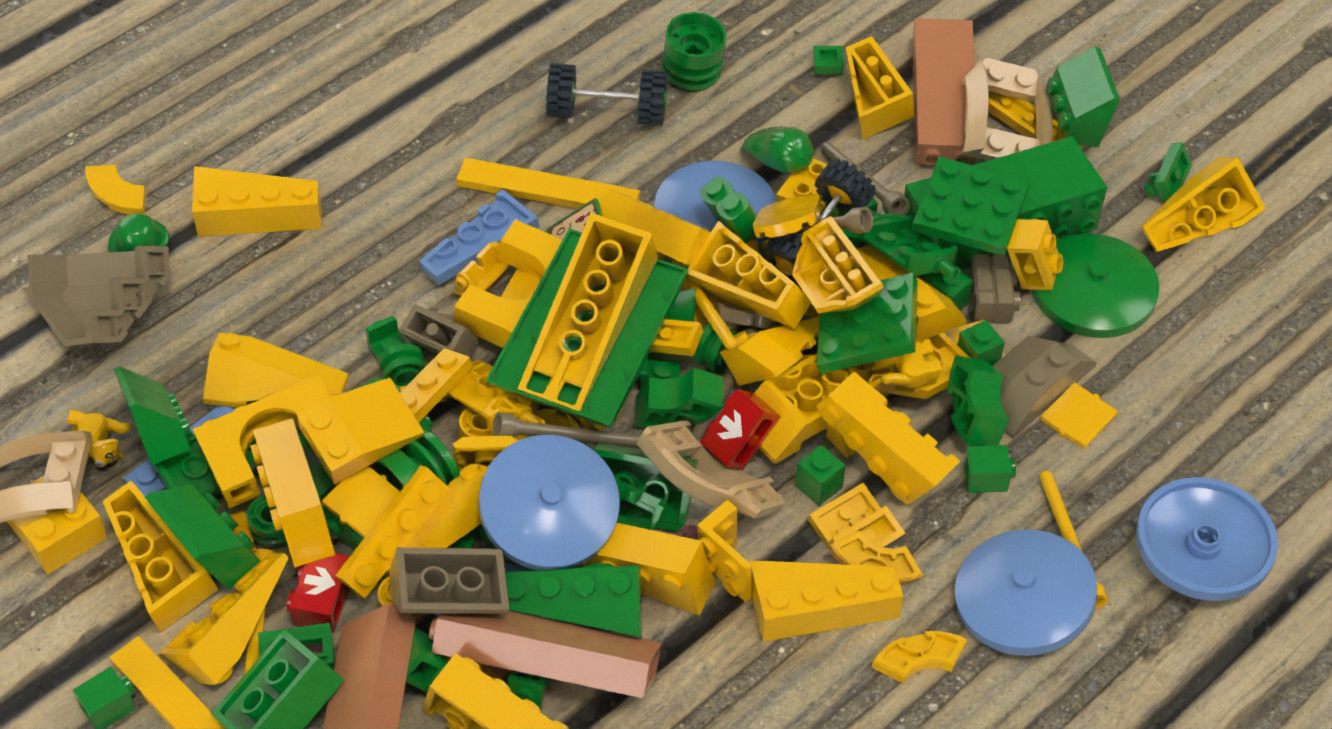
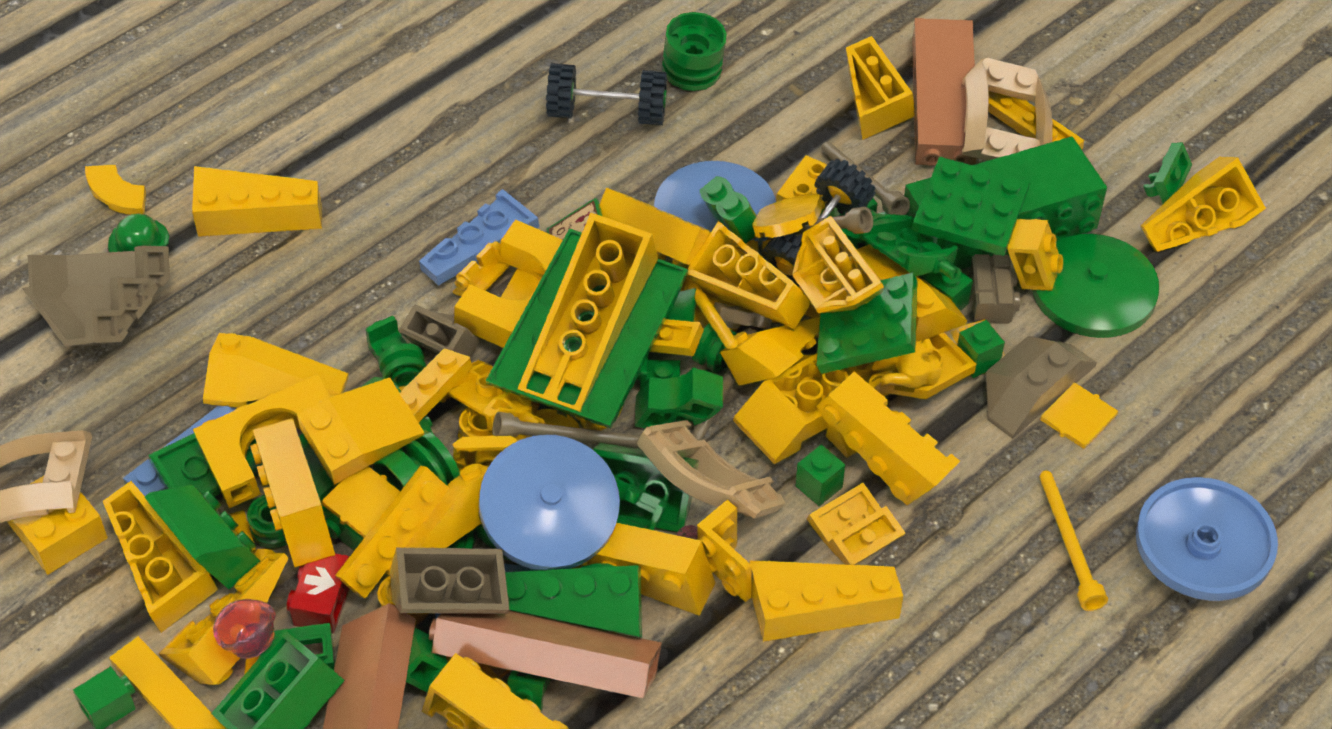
yellow animal [67,410,131,467] -> none
green slope [113,367,193,465] -> none
yellow tile [456,158,640,209] -> none
red brick [700,389,781,470] -> none
green hair [740,126,814,172] -> none
green plate [813,46,844,75] -> none
yellow tile [828,530,923,585] -> none
yellow tile [872,631,968,684] -> none
green brick [948,356,1010,446] -> none
medium blue dish [955,530,1097,656] -> none
green brick [963,445,1016,493] -> none
green slope [1046,47,1120,148] -> none
none -> helmet [213,599,276,659]

